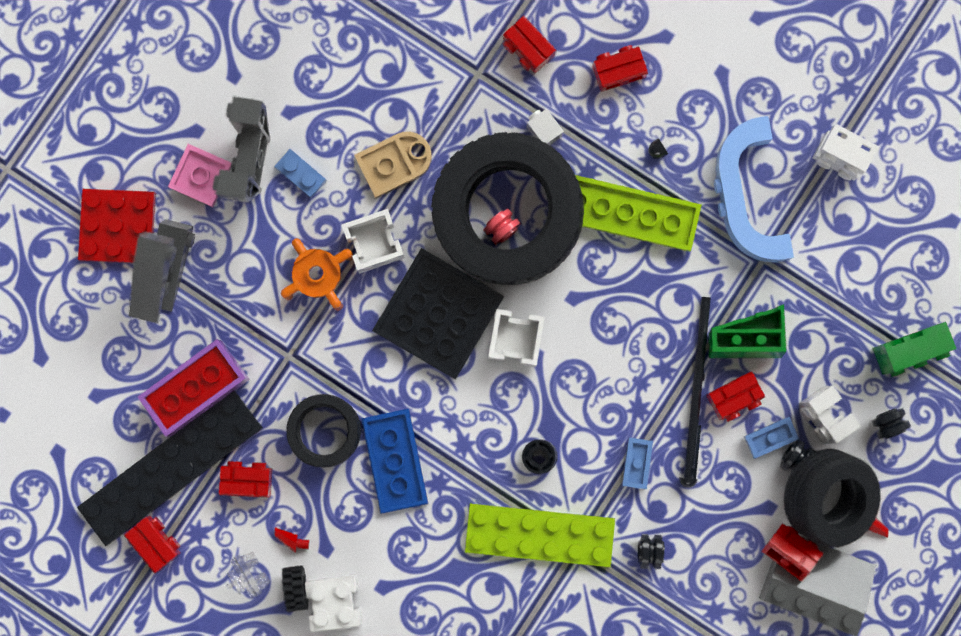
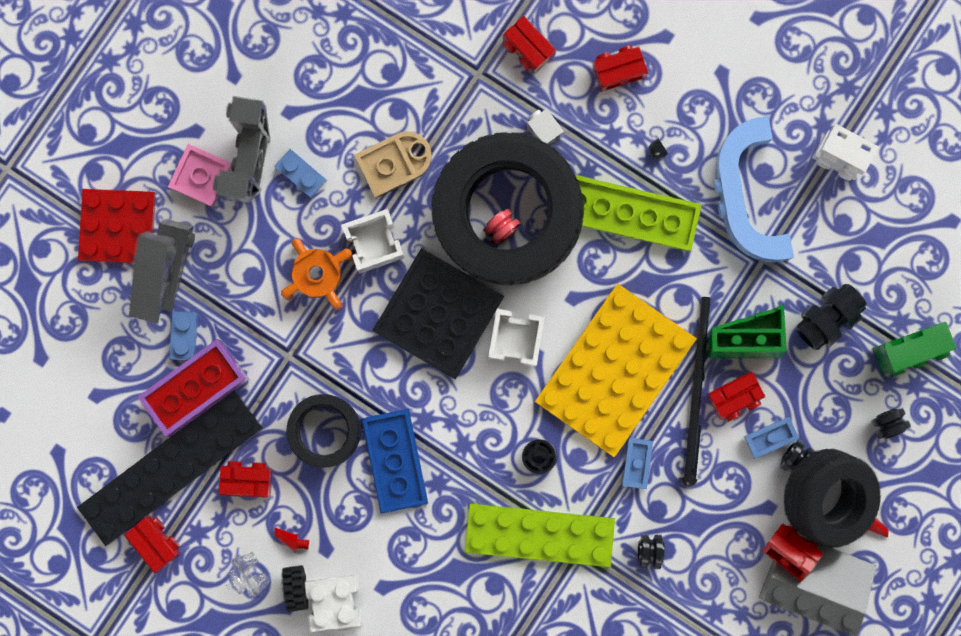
white piece [799,385,861,443] -> none
none -> medium blue plate [169,311,198,361]
none -> yellow plate [535,283,697,457]
none -> black piece [796,284,867,350]

